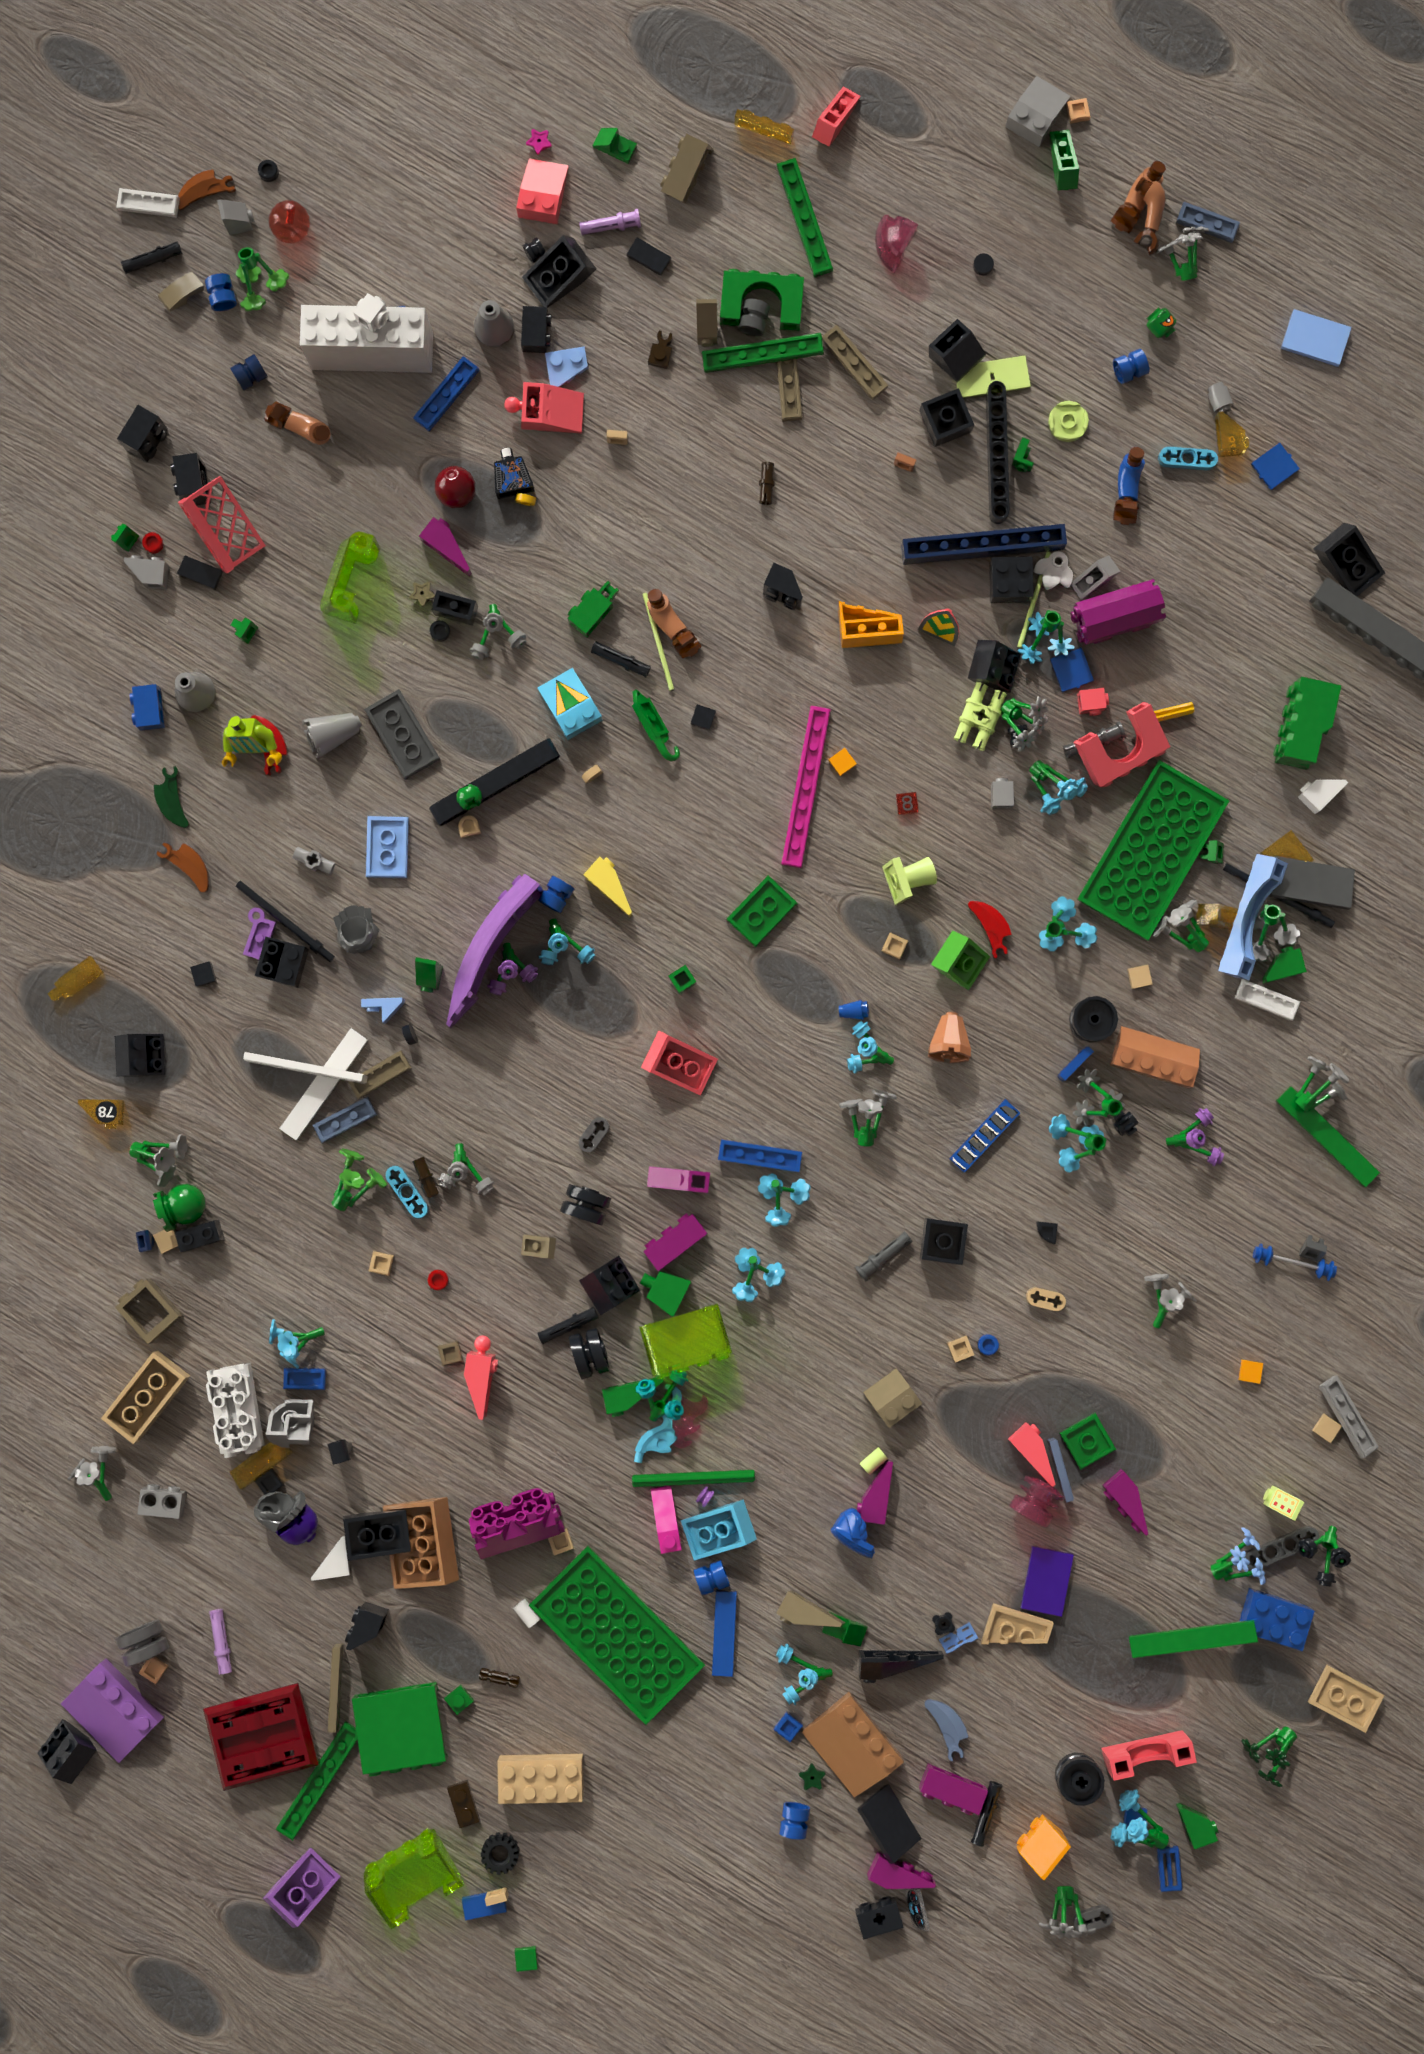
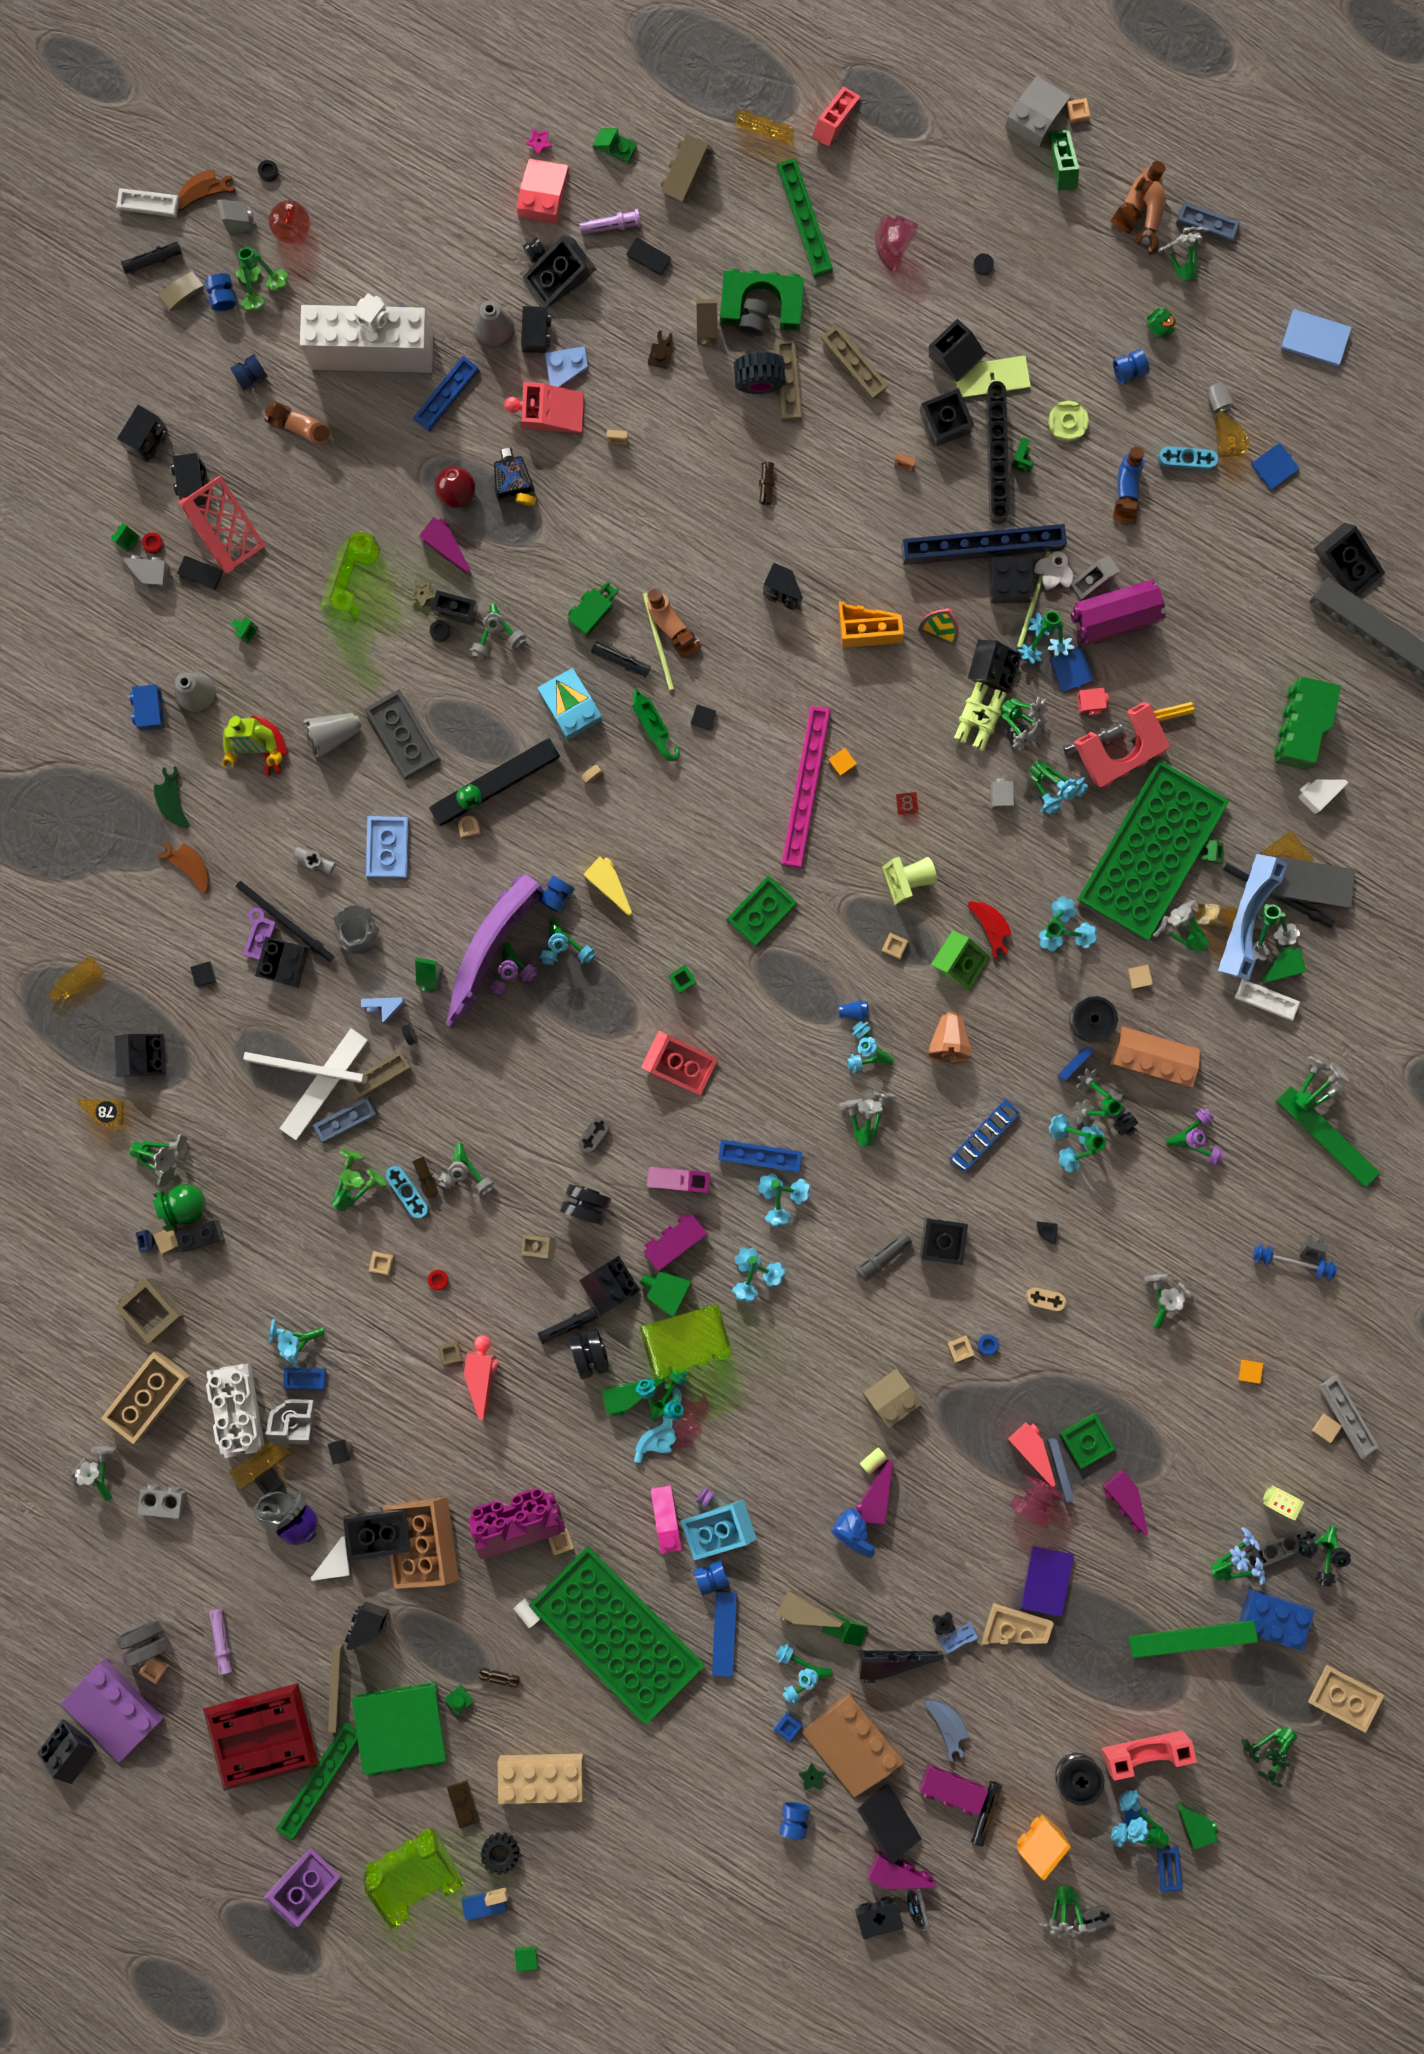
green axle [632,1470,755,1487] -> none
green tile [702,333,824,373] -> none
none -> black wheel [734,352,786,394]

